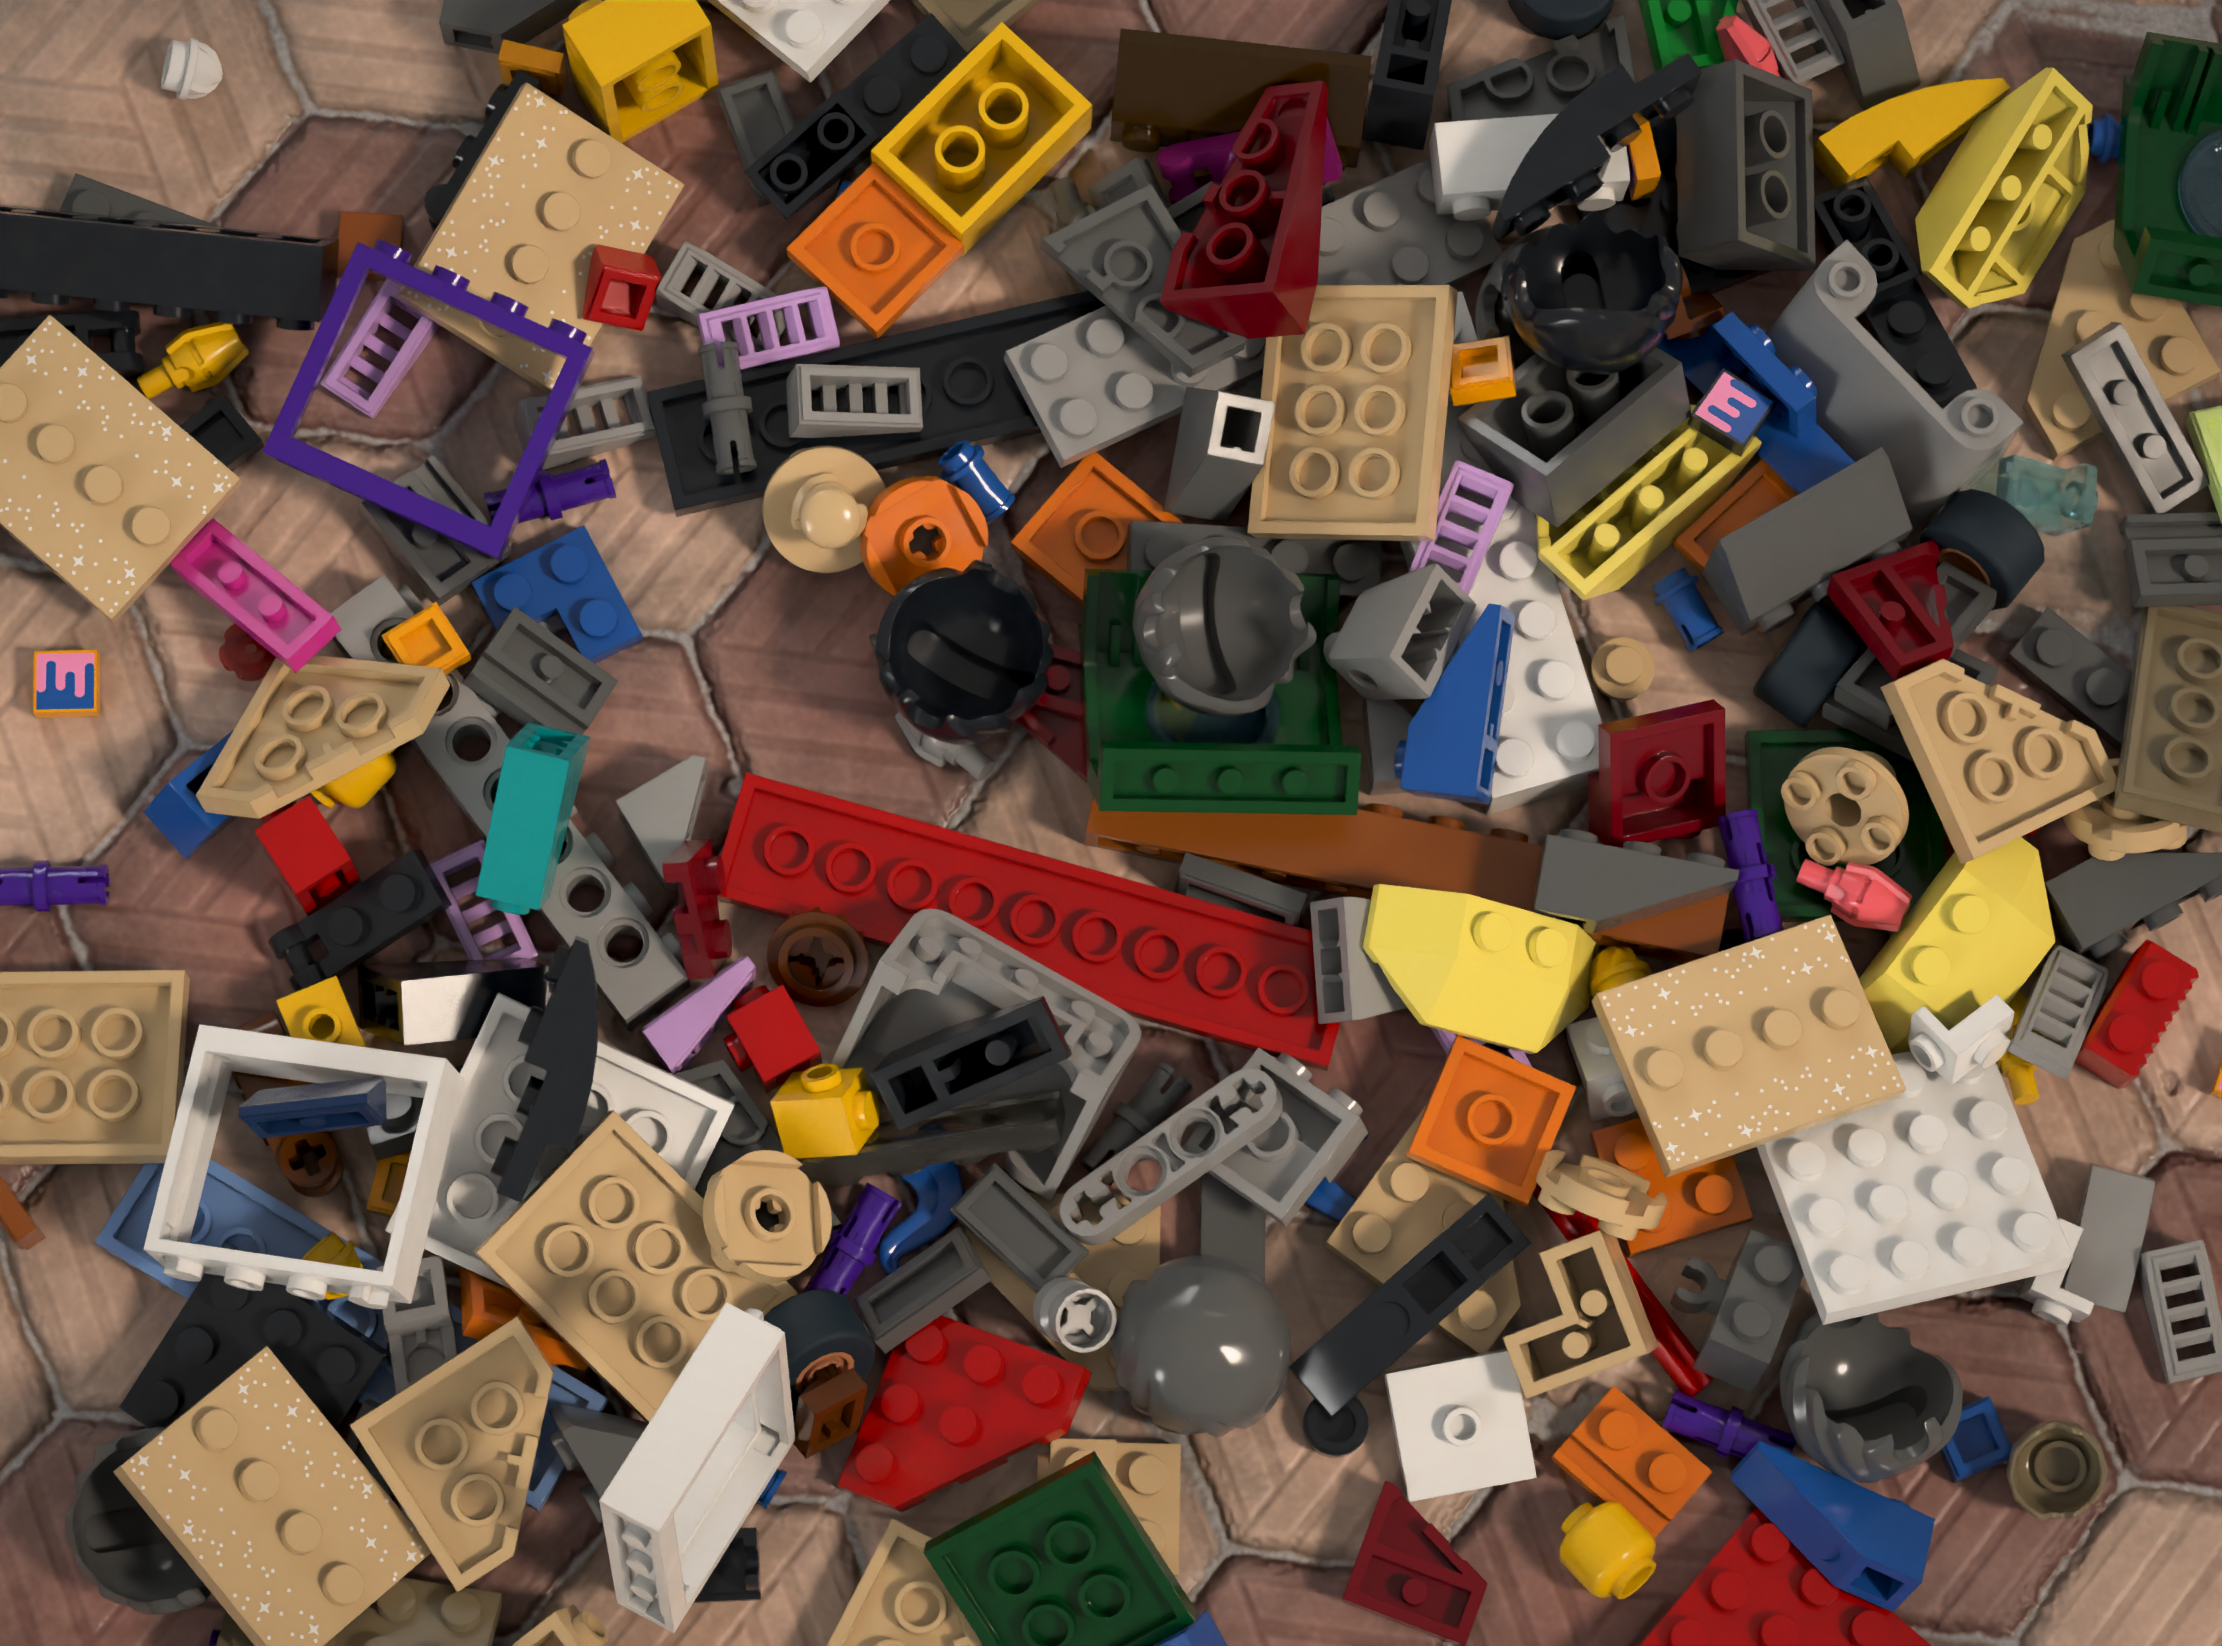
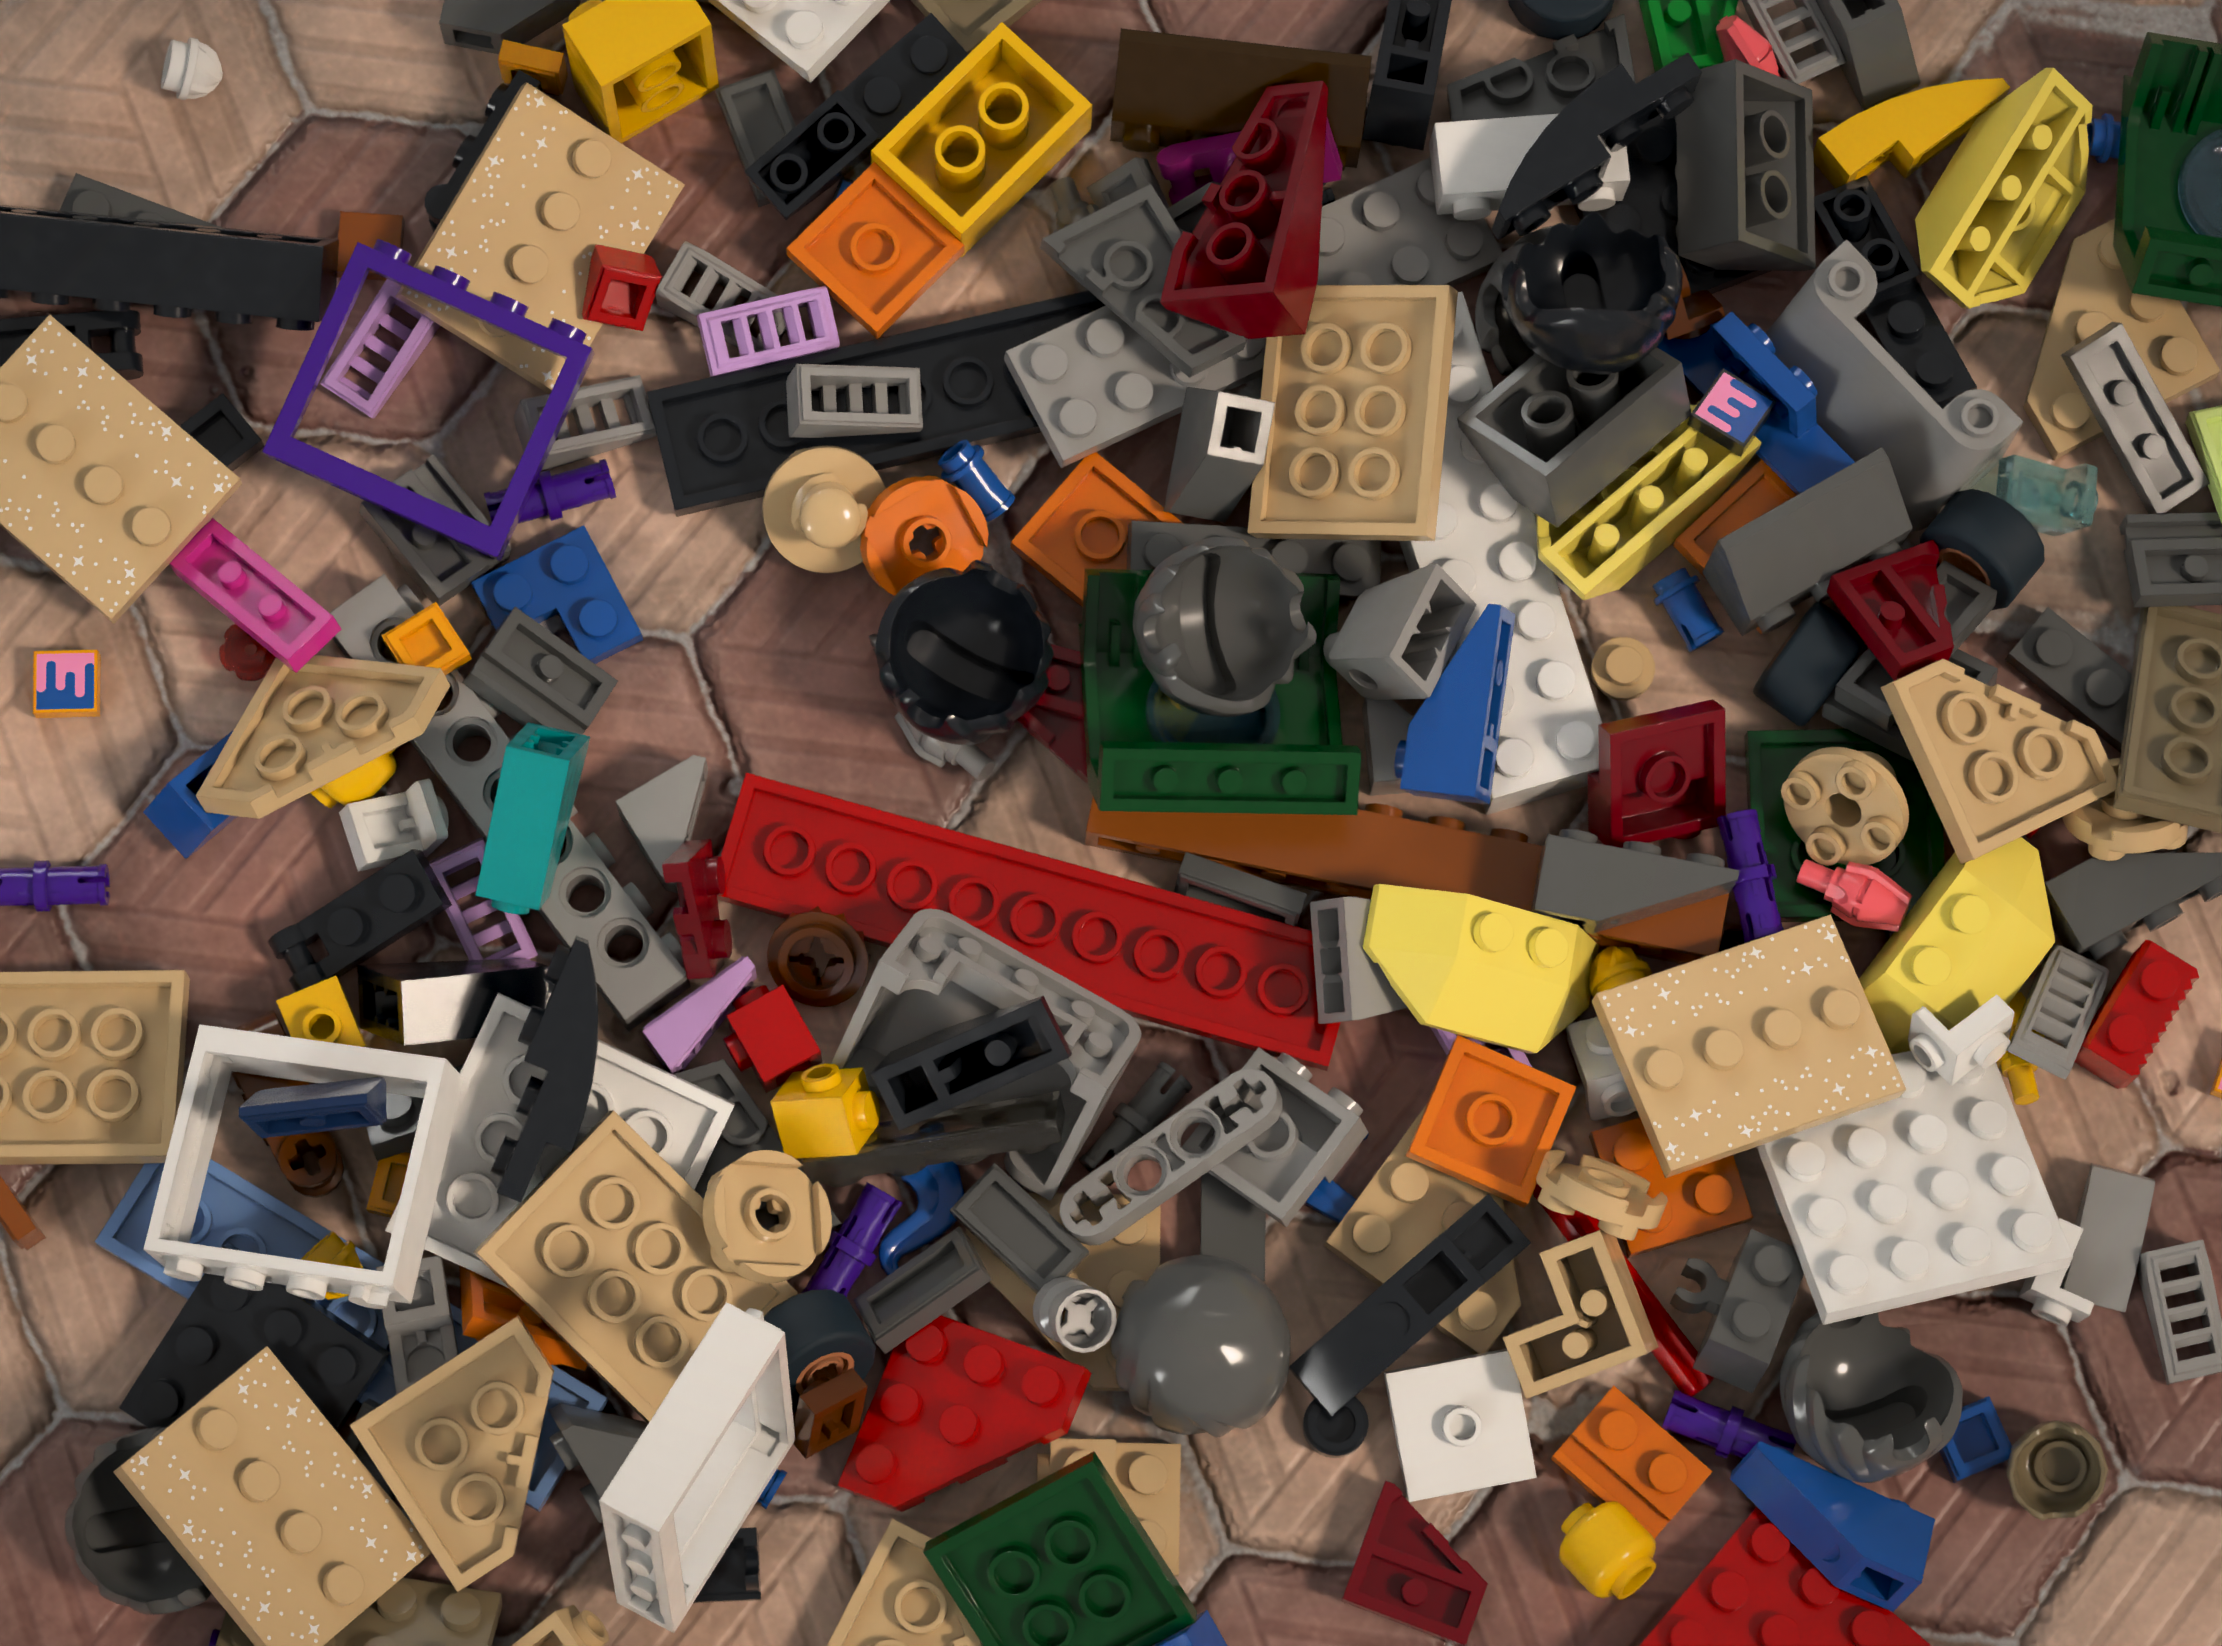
yellow piece [137,322,249,399] -> none
red brick [254,796,362,917] -> none
dark grey pin [698,341,757,474] -> none
lavender slope [1408,460,1514,595] -> none
light orange tile [1449,336,1517,406] -> none
light orange tile [1626,121,1661,201] -> none
none -> white bracket [339,778,449,872]

